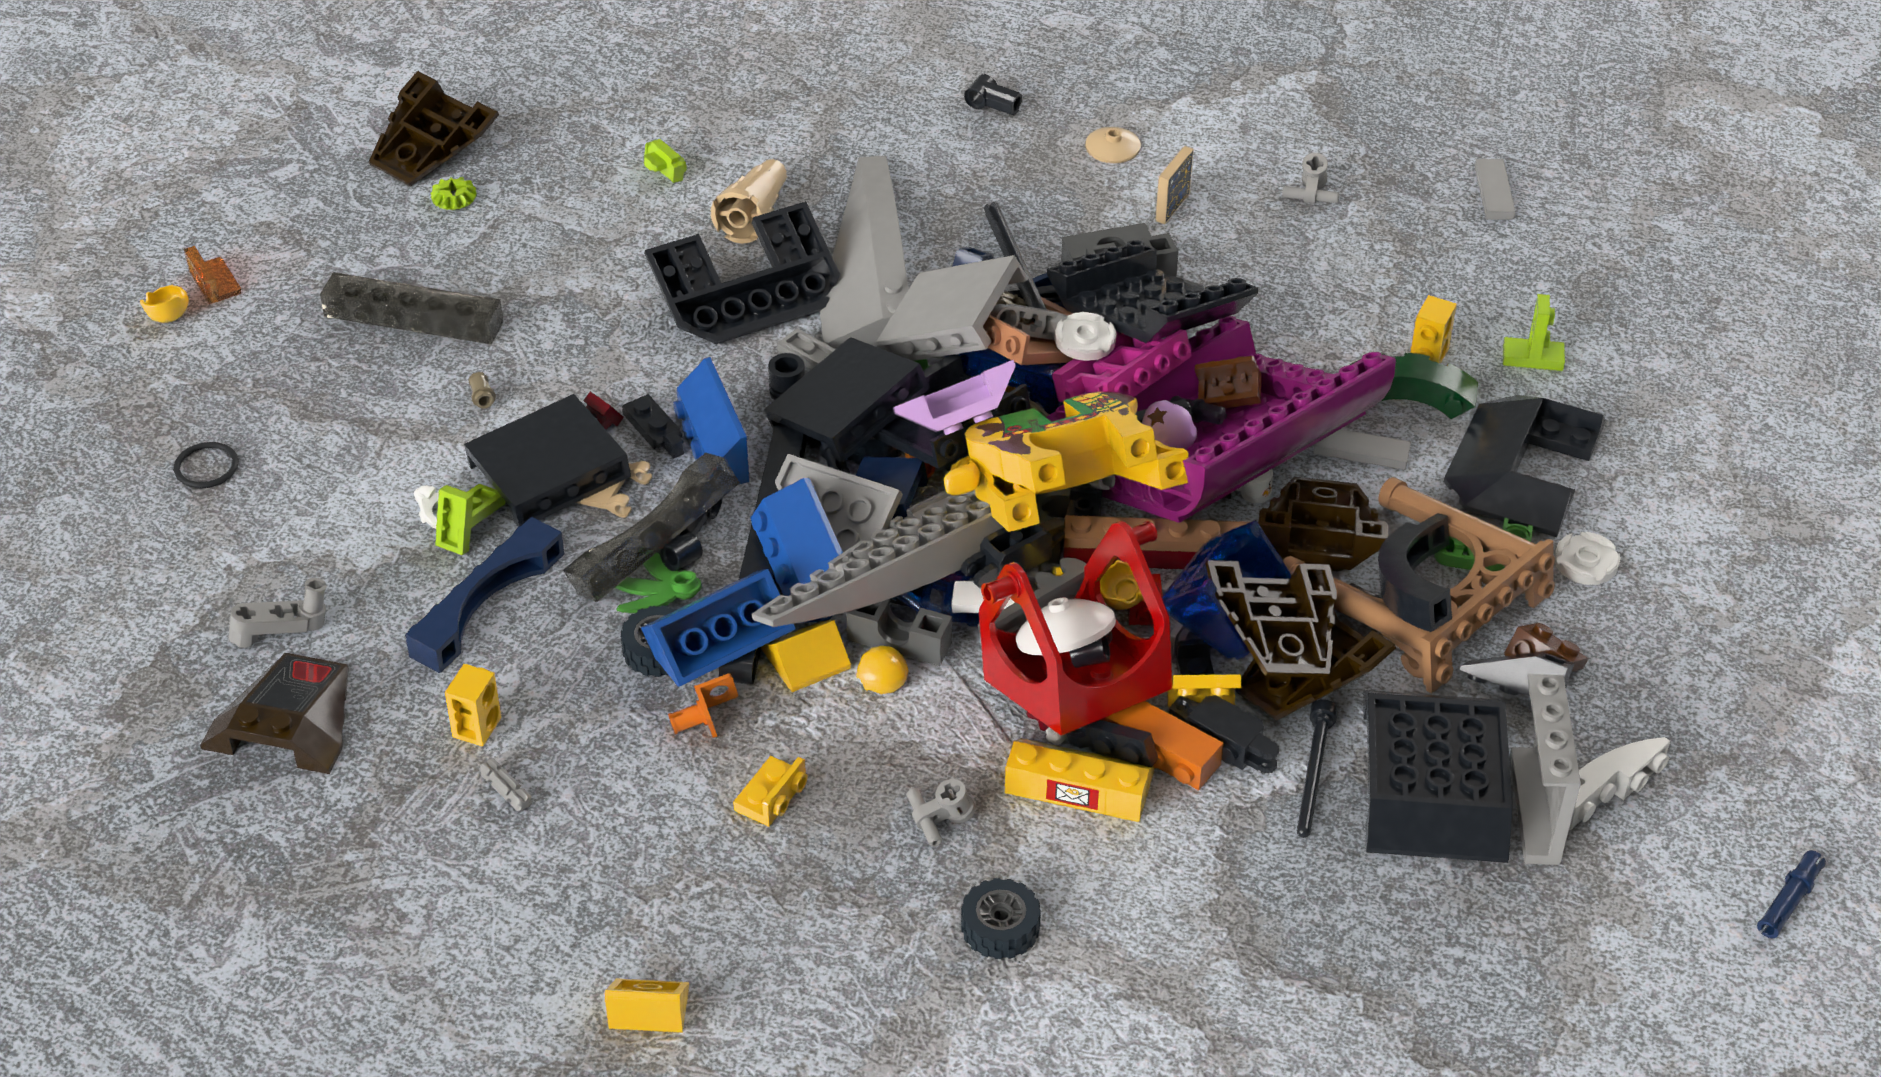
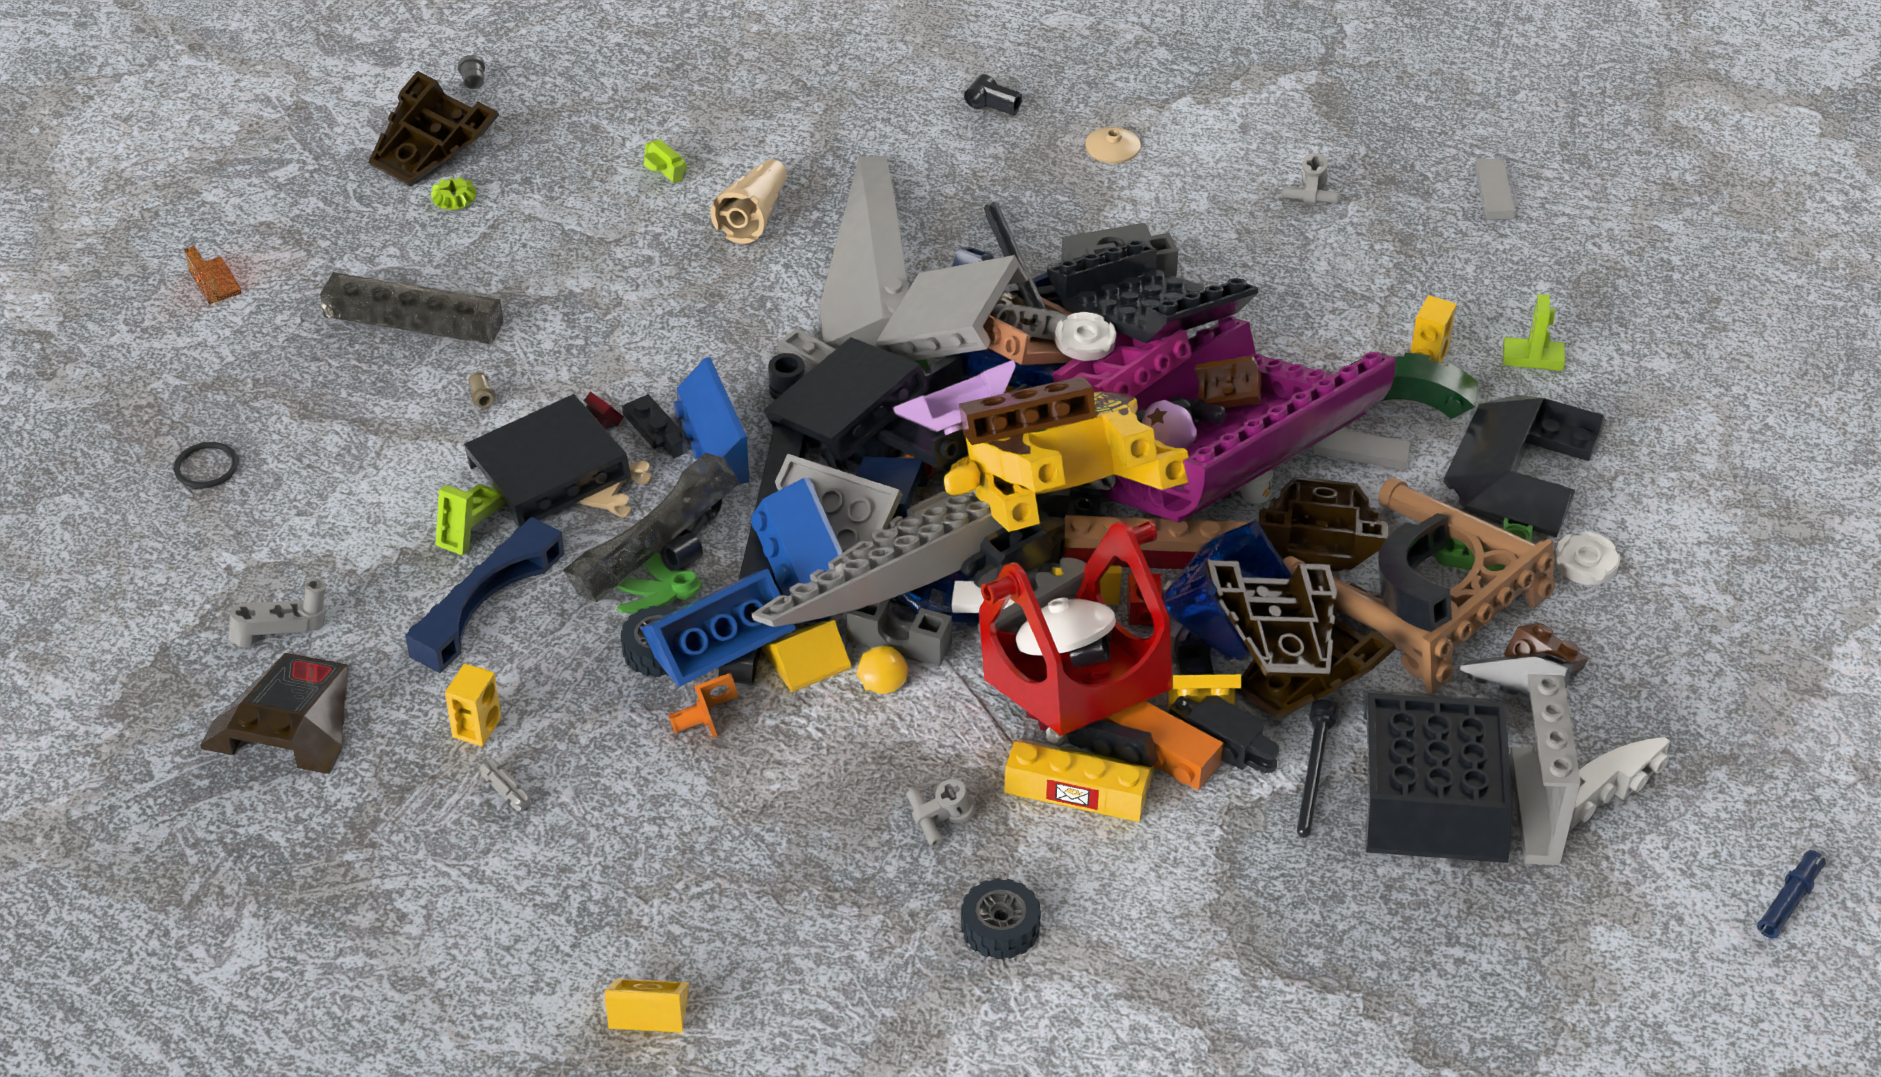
yellow hair [140,285,189,323] -> none
white piece [414,485,439,529] -> none
black slope [644,201,840,344] -> none
yellow bracket [733,755,808,827] -> none
yellow hair [1100,560,1144,610] -> none
tile [1156,146,1194,224] -> none
none -> dark grey piece [458,55,485,89]
none -> reddish brown brick [959,376,1097,445]

